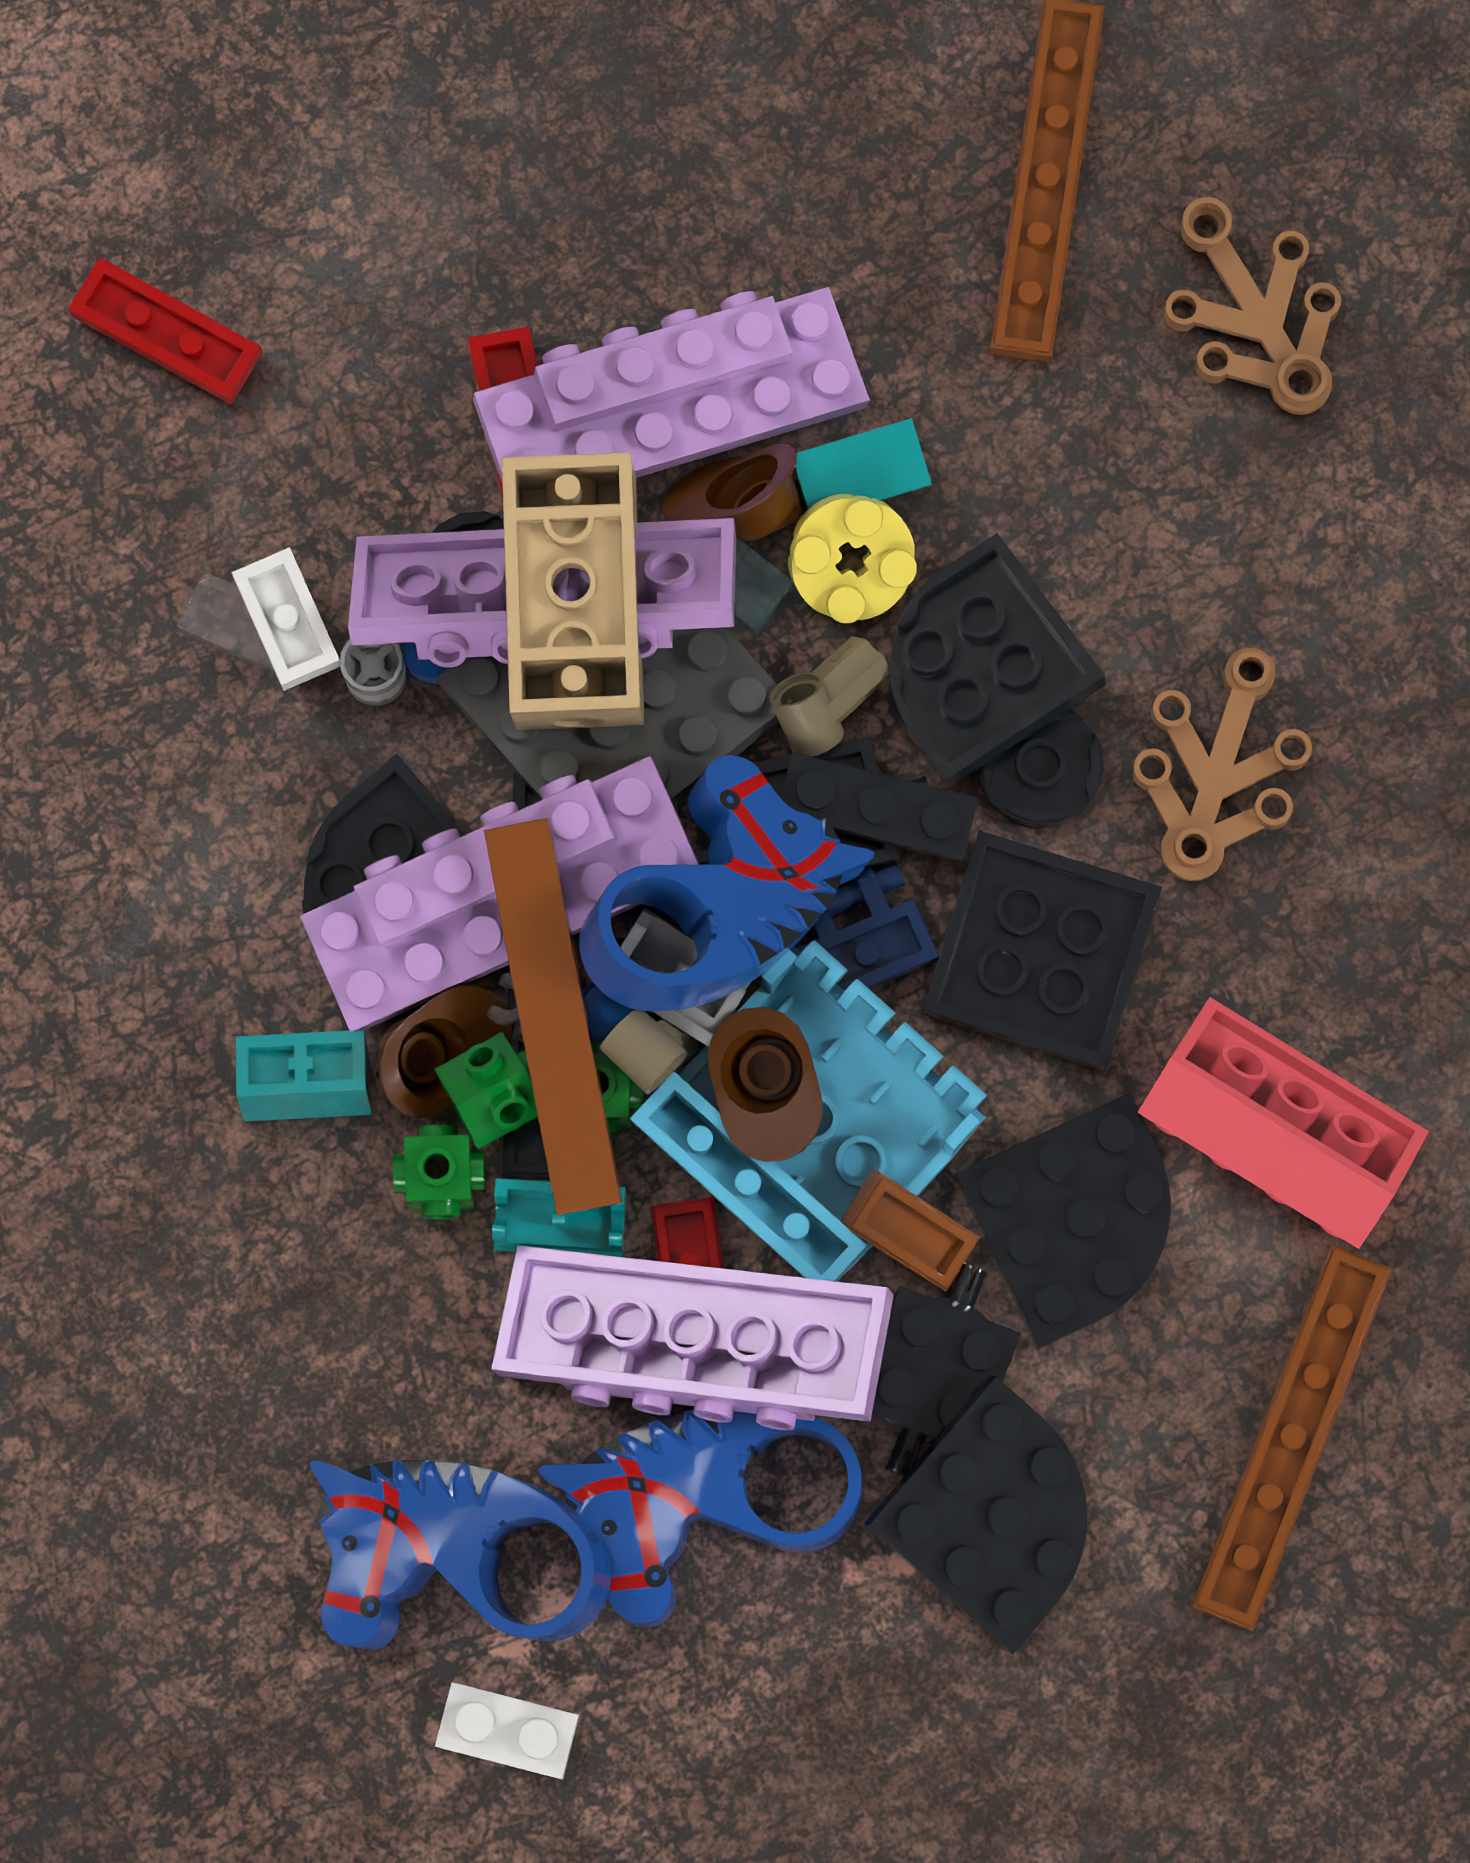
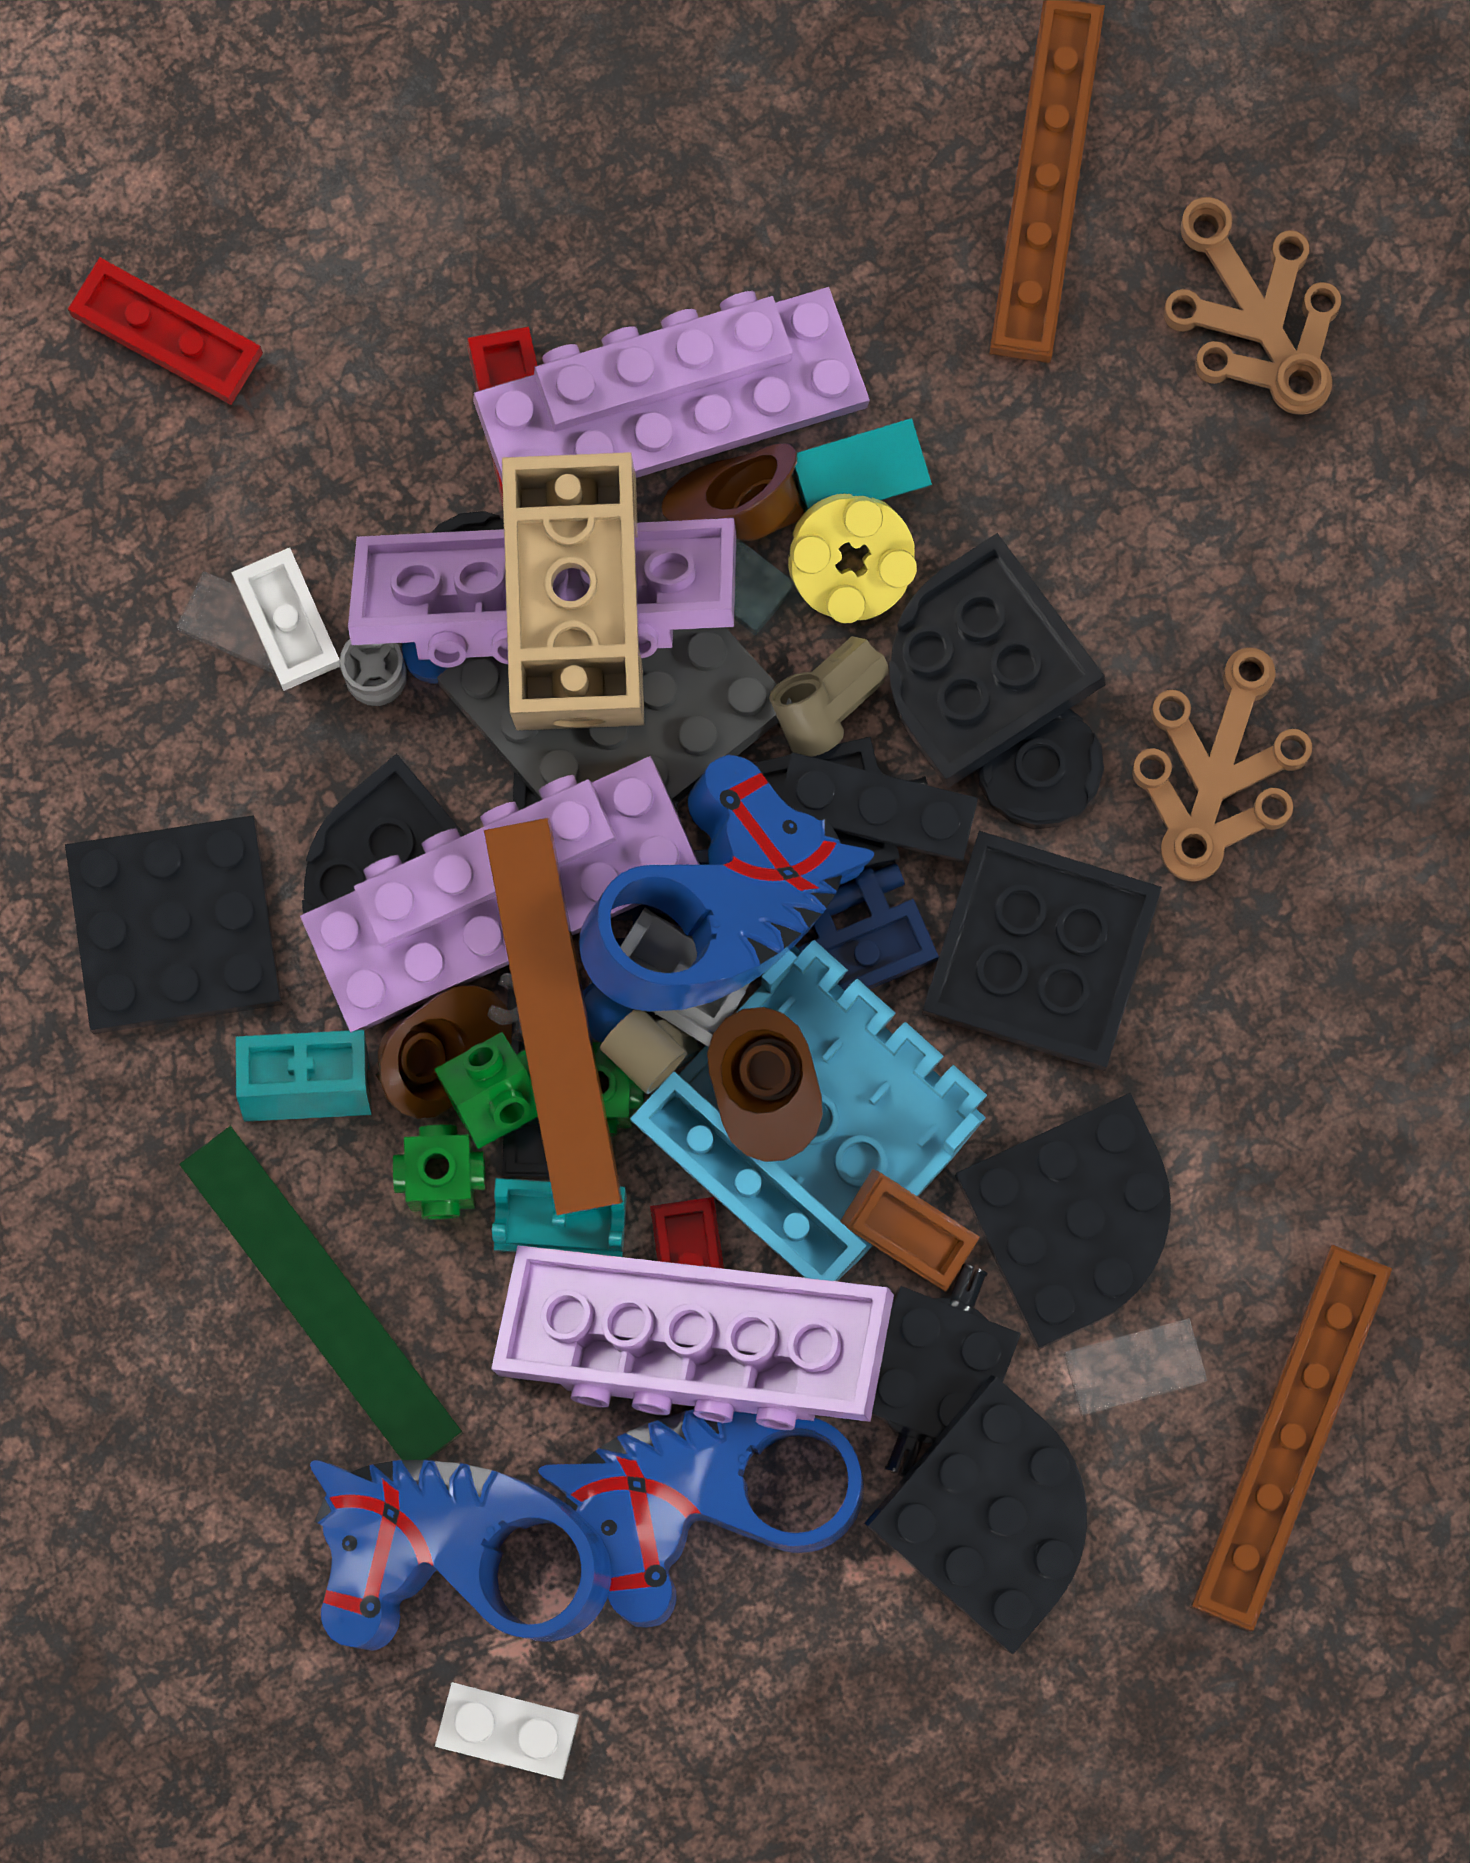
coral slope [1137,997,1429,1249] -> none
none -> black plate [65,815,282,1034]
none -> dark green tile [179,1125,463,1460]
none -> clear tile [1064,1318,1208,1416]

